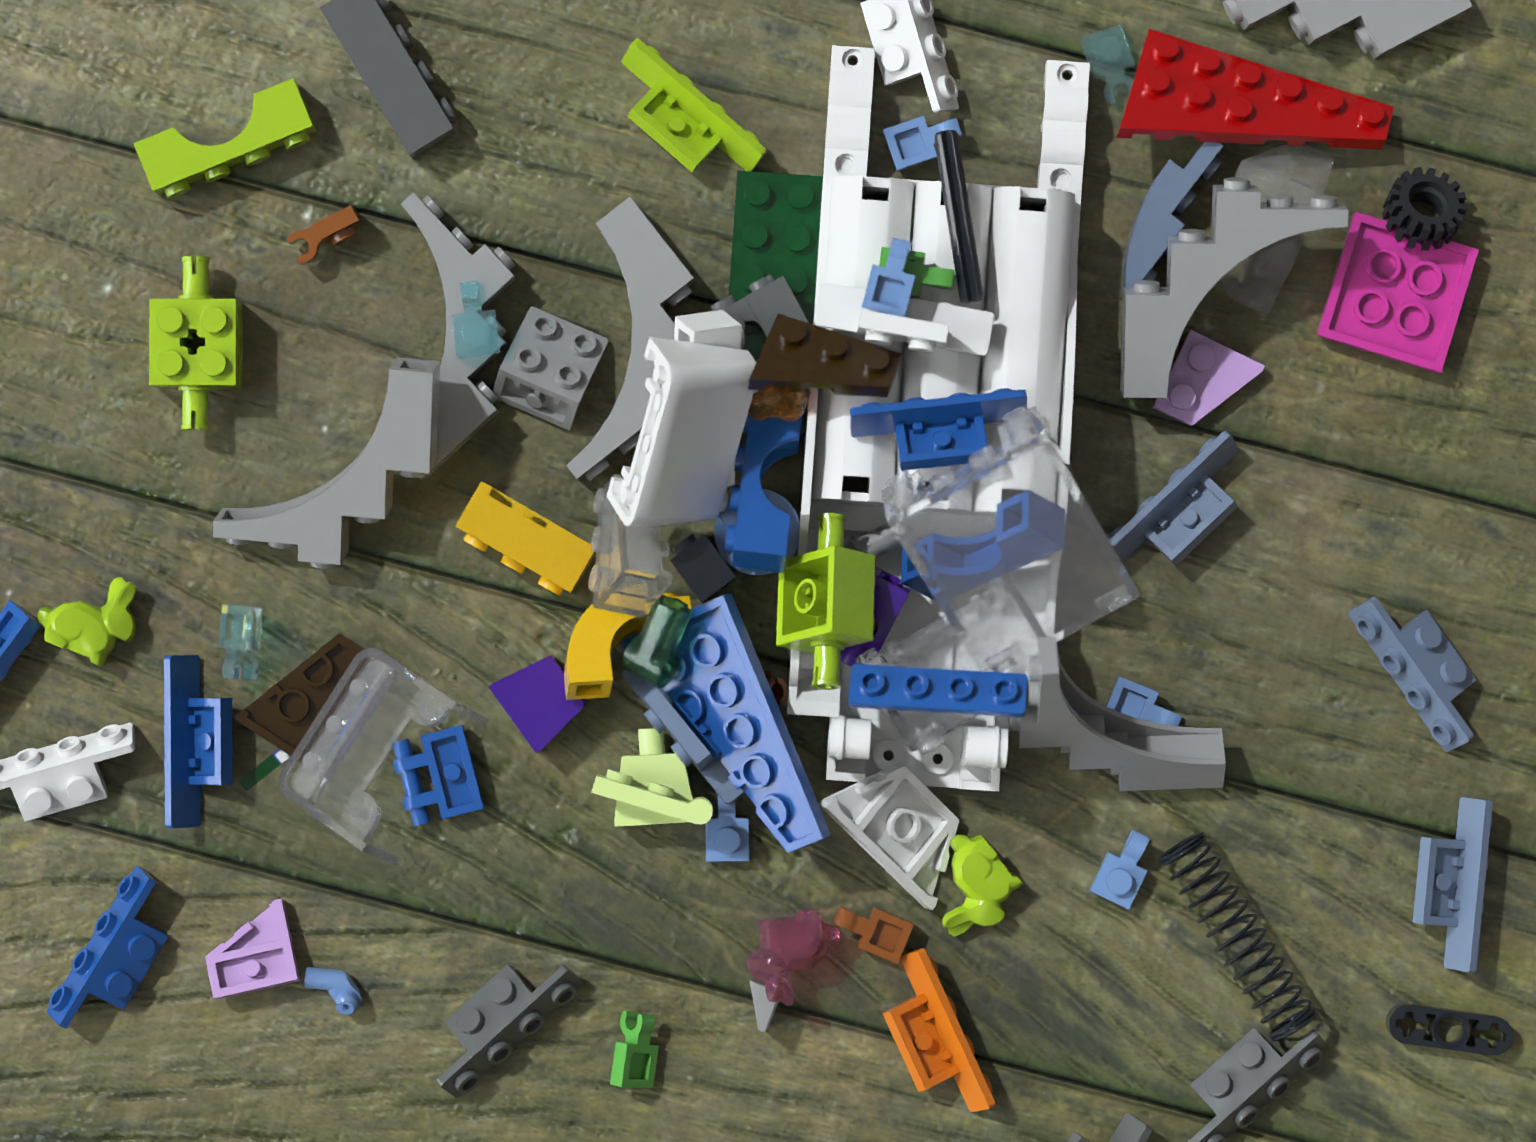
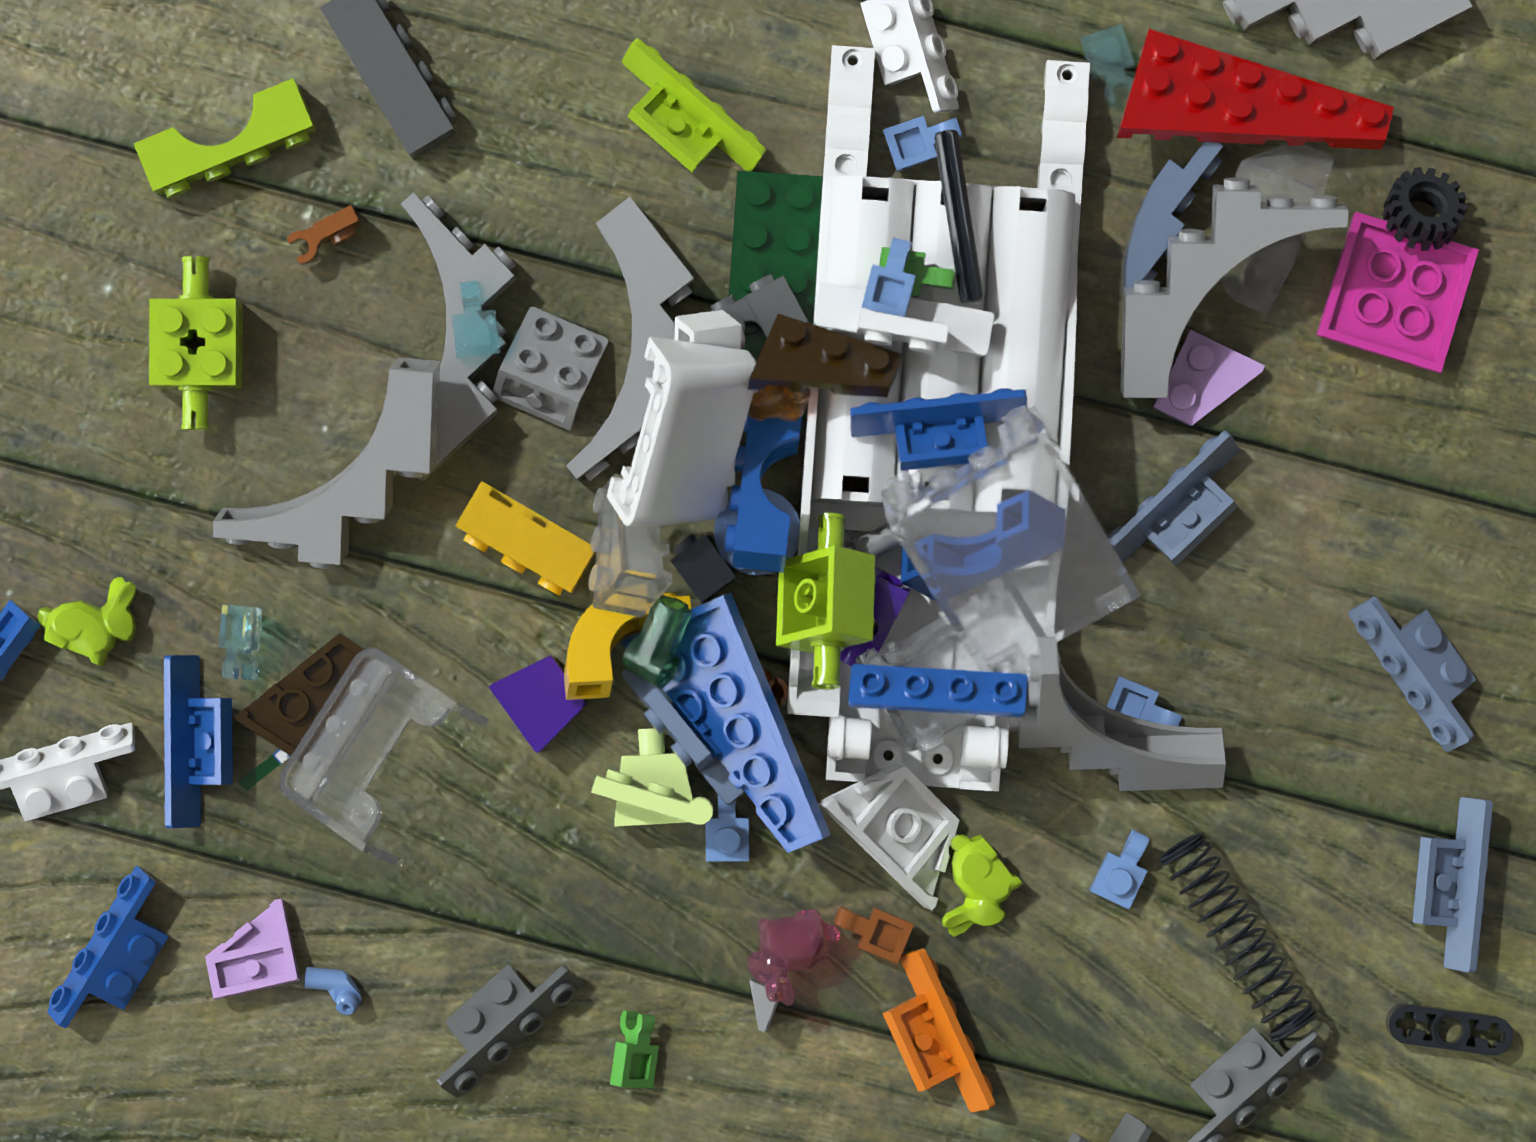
blue plate [392,725,485,826] -> none

